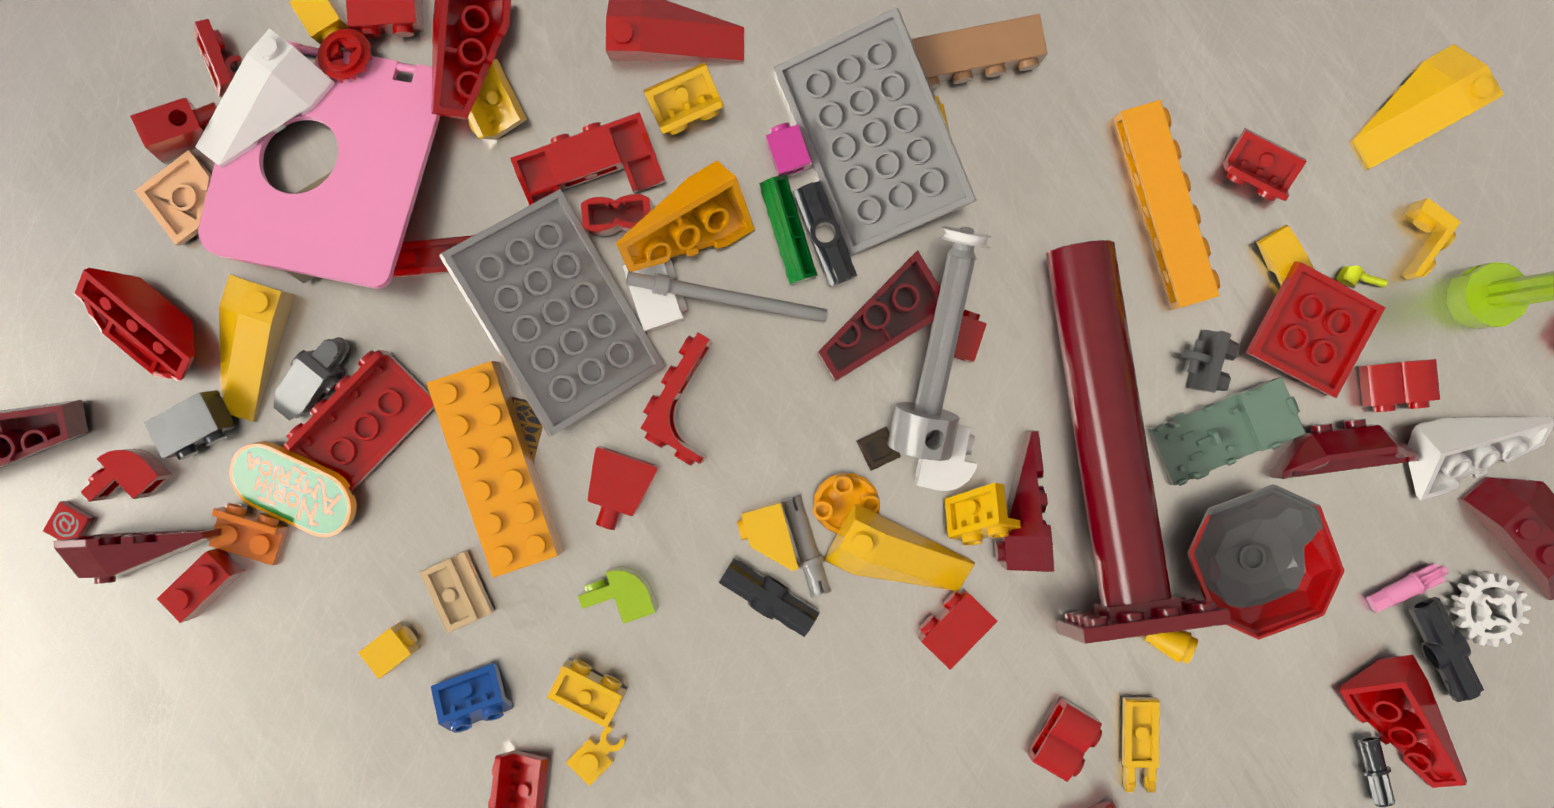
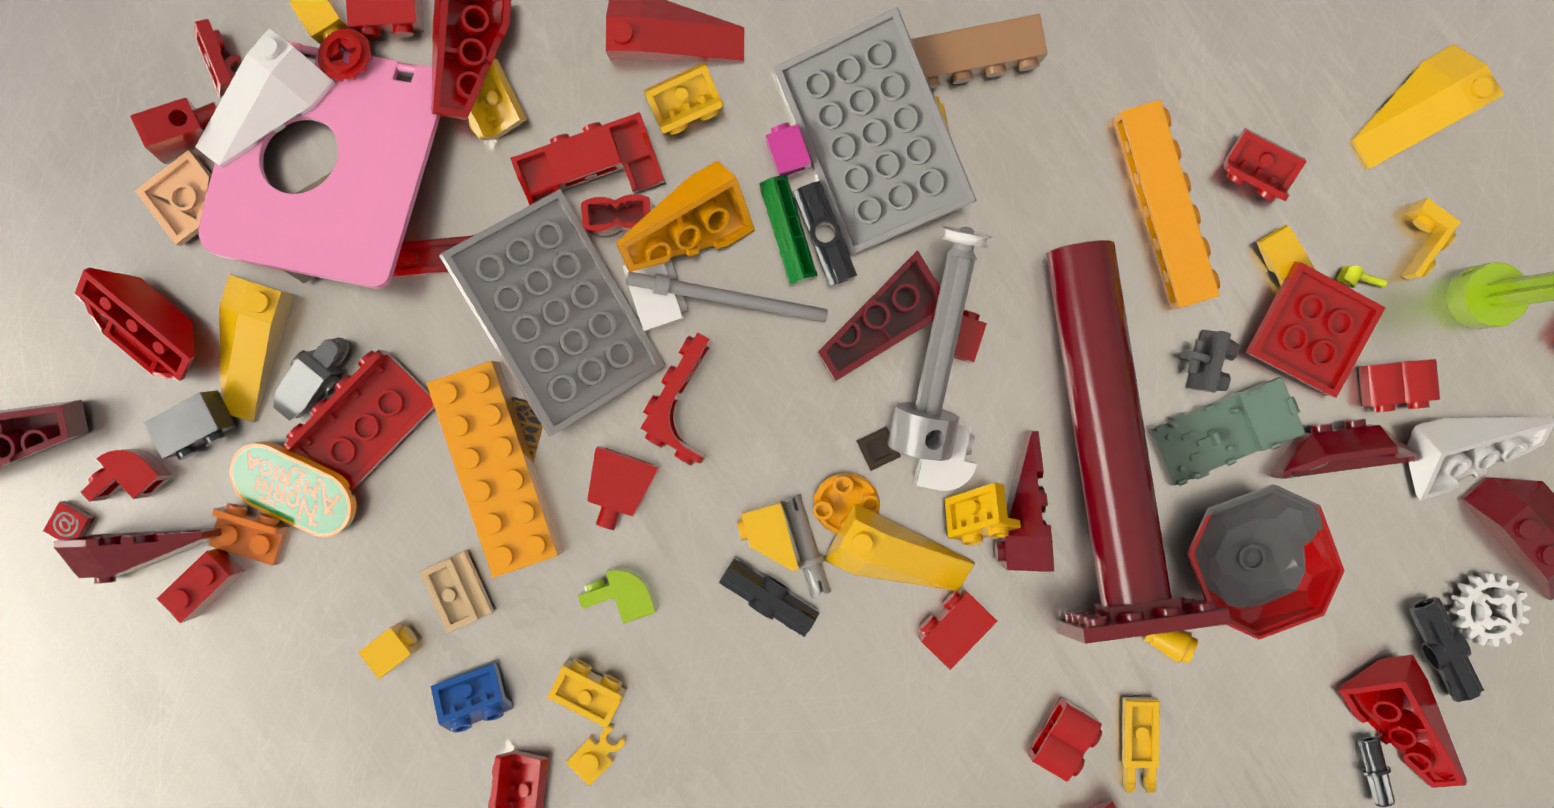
bright pink piece [1366,563,1449,613] -> none

